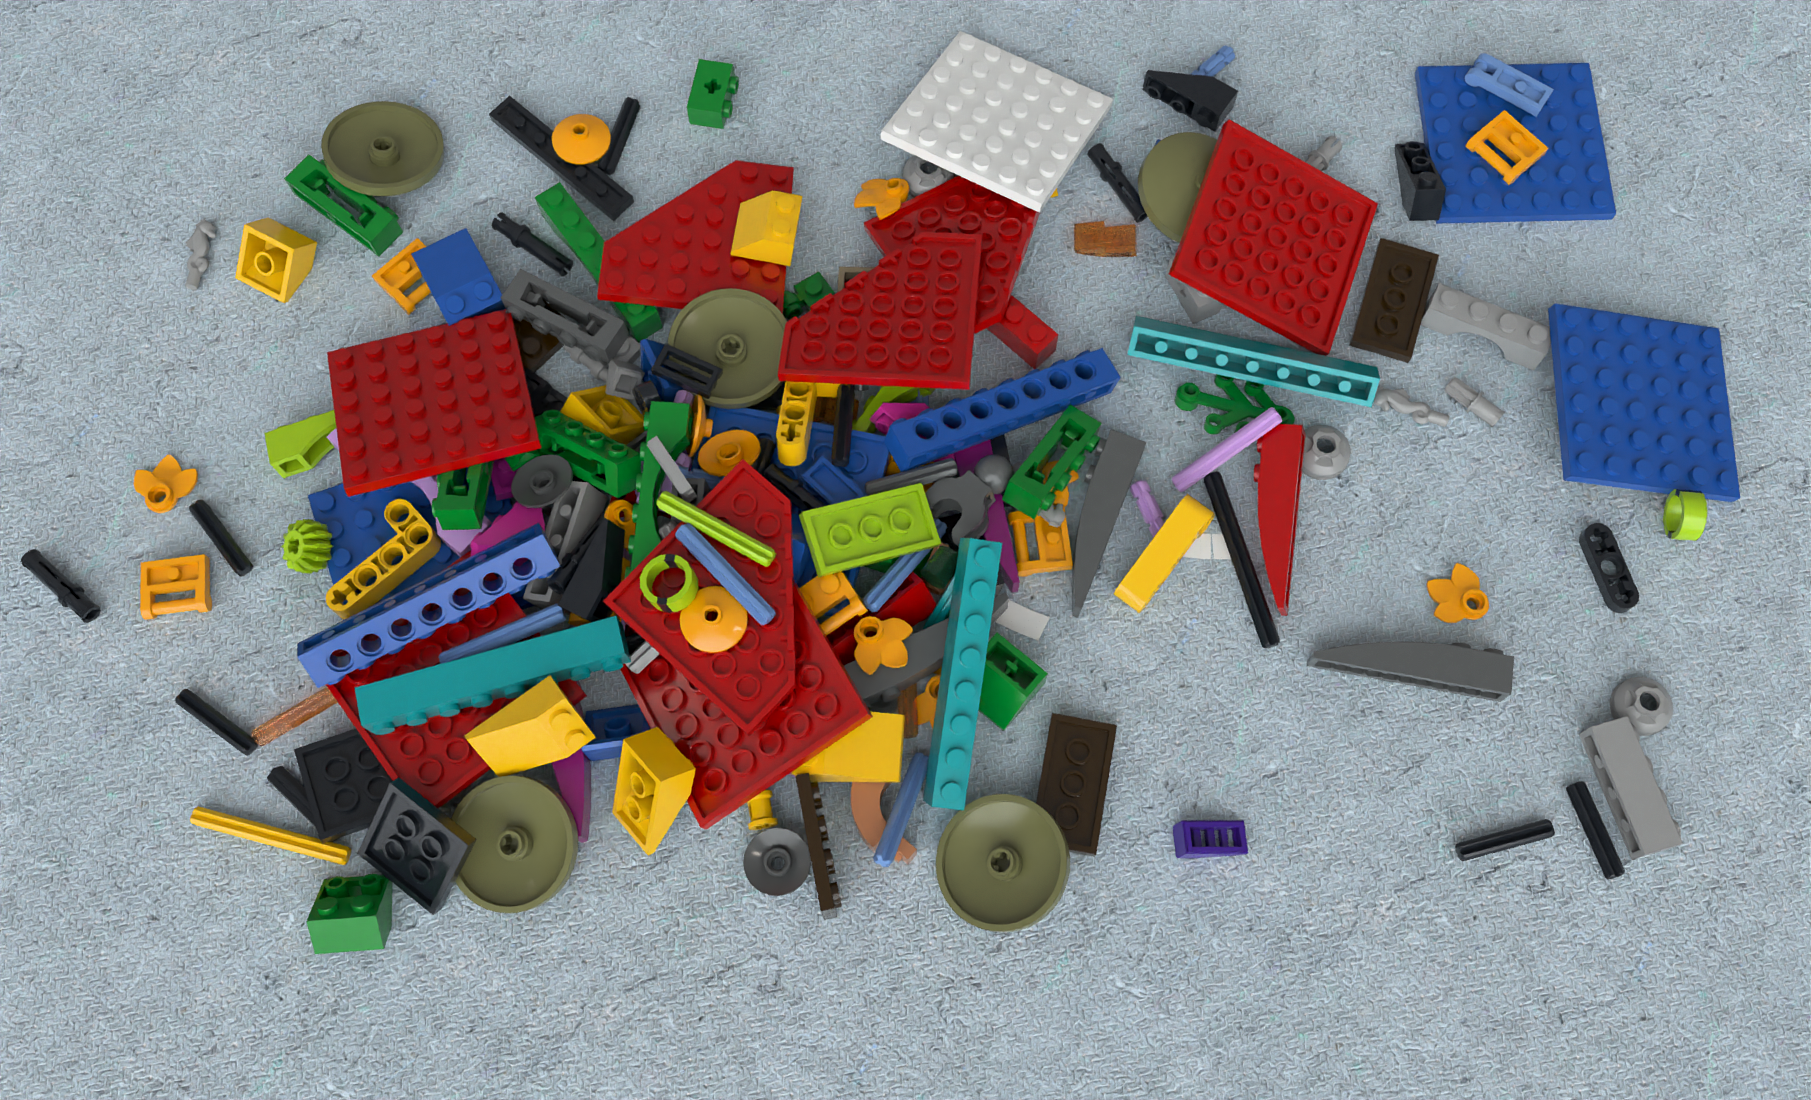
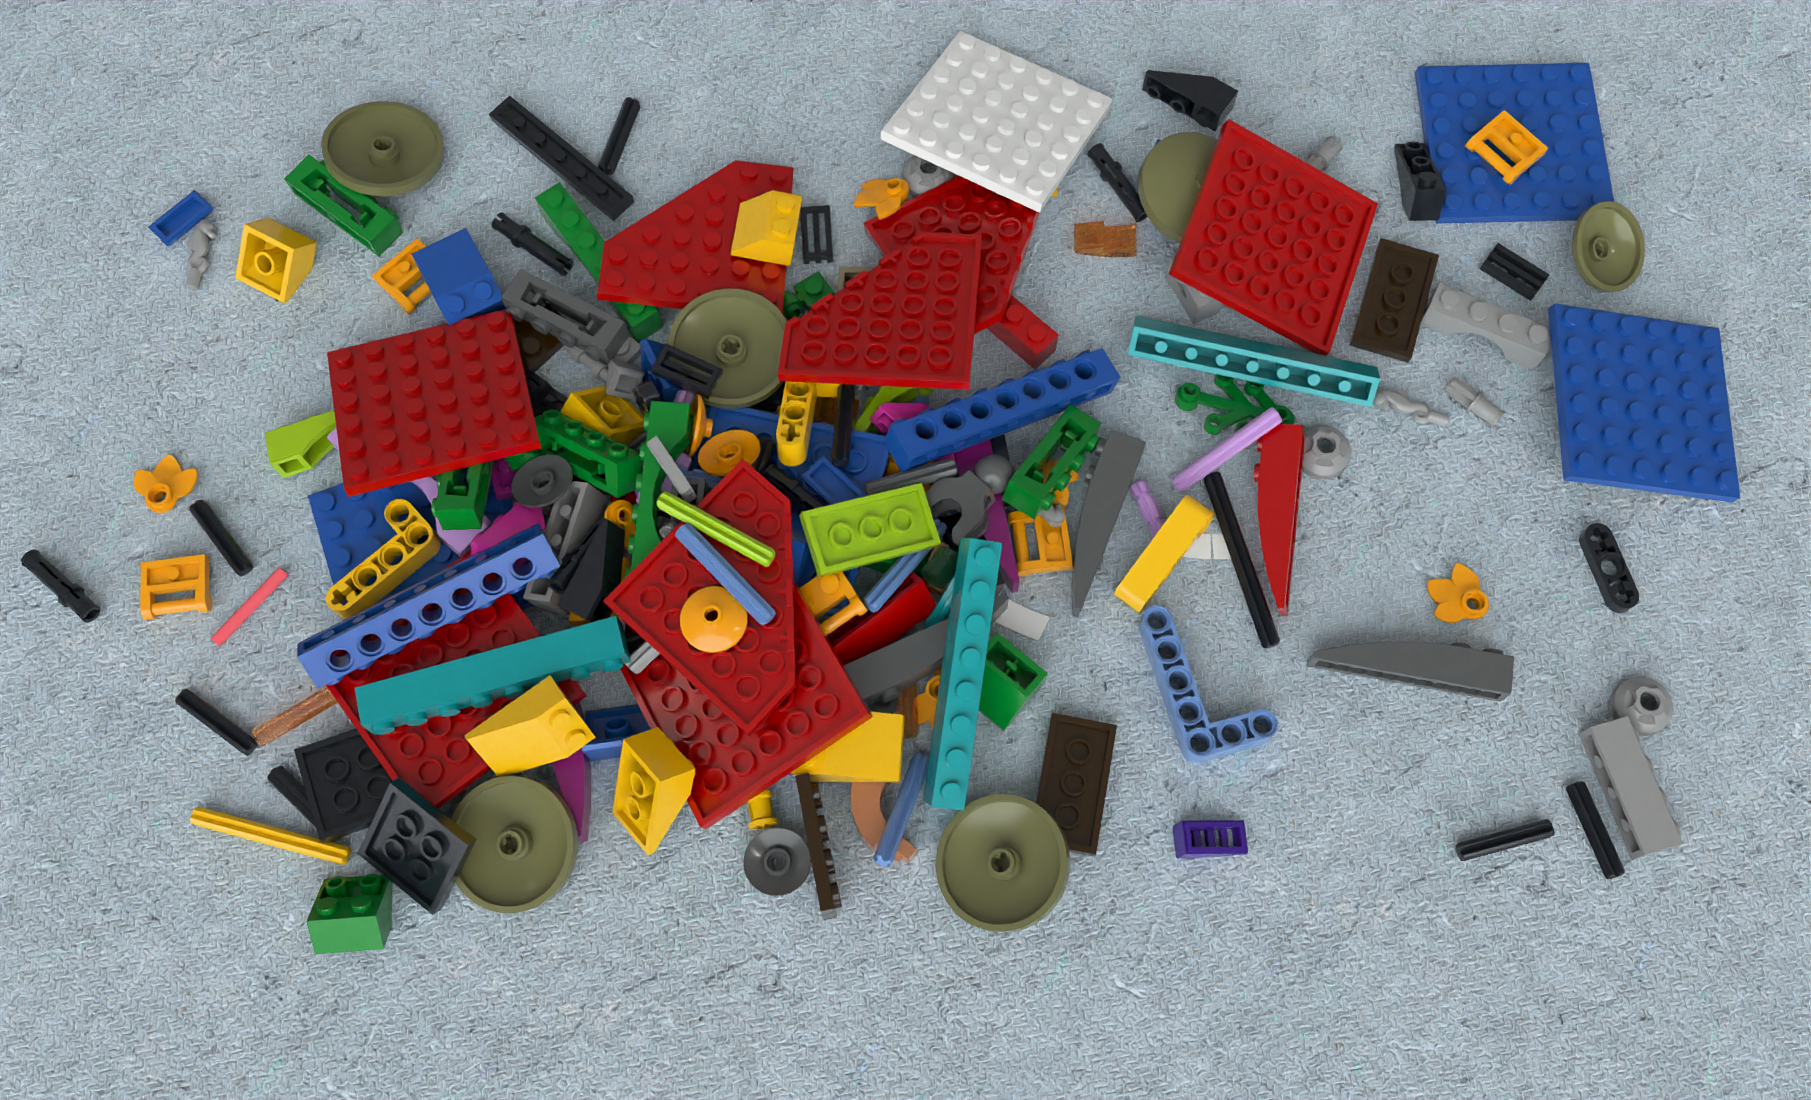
lime gear [281,519,334,574] -> none
medium blue axle [439,603,566,664] -> none
light orange dish [552,114,611,165] -> none
lime piece [640,554,698,613] -> none
green brick [686,59,739,129] -> none
light orange plate [854,616,913,675] -> none
medium blue axle [1191,45,1235,77] -> none
medium blue plate [1464,53,1554,117] -> none
lime piece [1663,489,1707,541] -> none
none -> blue tile [148,190,214,246]
none -> coral bar [210,567,289,646]
none -> black tile [800,205,833,264]
none -> medium blue beam [1139,605,1278,763]
none -> black tile [1480,243,1549,301]
none -> olive dish [1572,201,1645,293]

